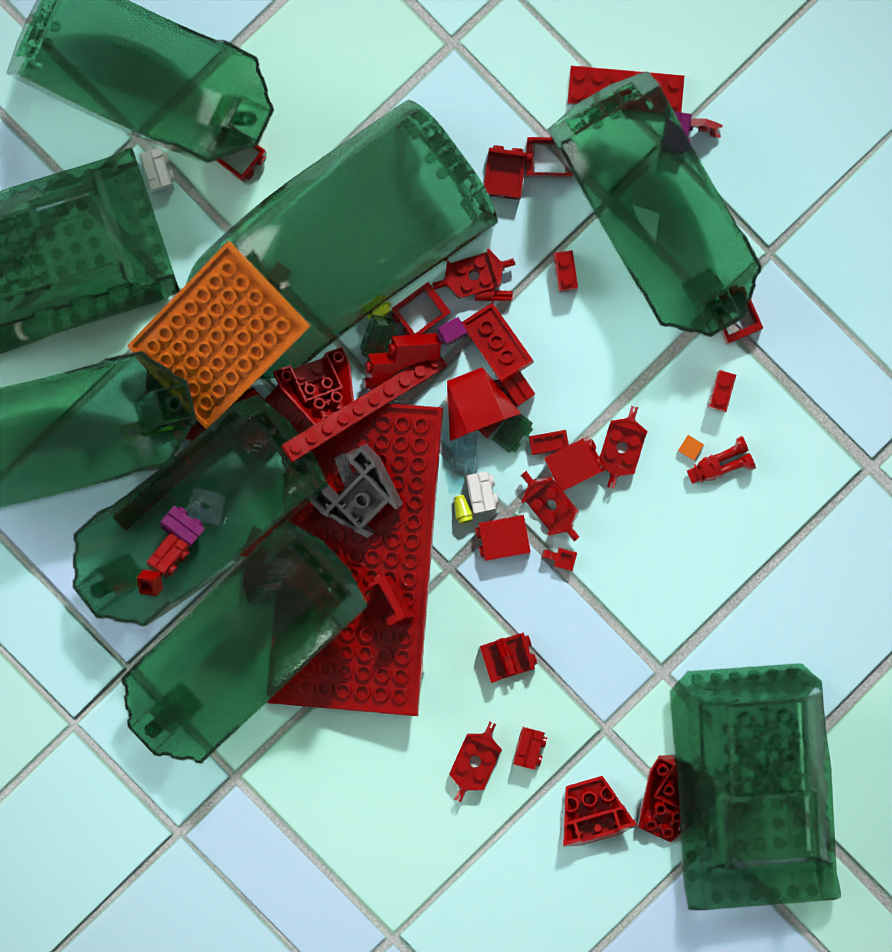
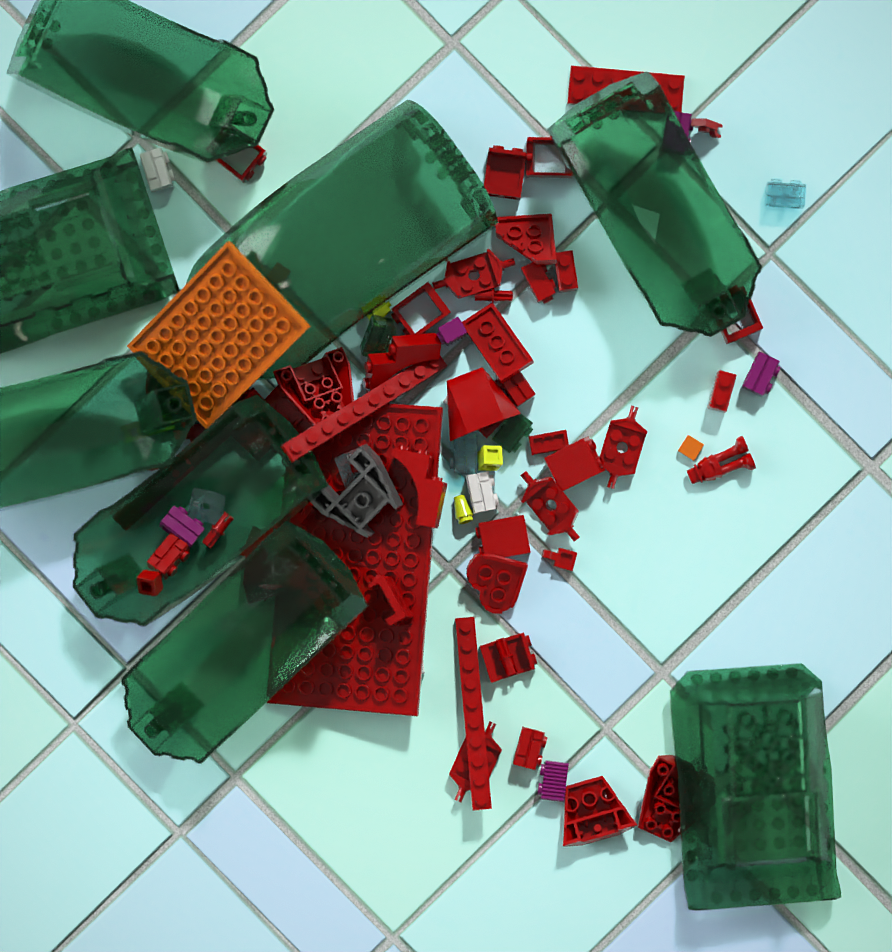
none -> red axle [203,512,234,548]
none -> red arch [391,445,448,529]
none -> red plate [455,617,492,811]
none -> red plate [466,553,528,614]
none -> neon yellow brick [477,445,503,471]
none -> red plate [495,213,556,265]
none -> red brick [520,262,557,304]
none -> magenta brick [537,760,569,802]
none -> magenta brick [741,351,781,397]
none -> clear light blue brick [765,179,806,209]

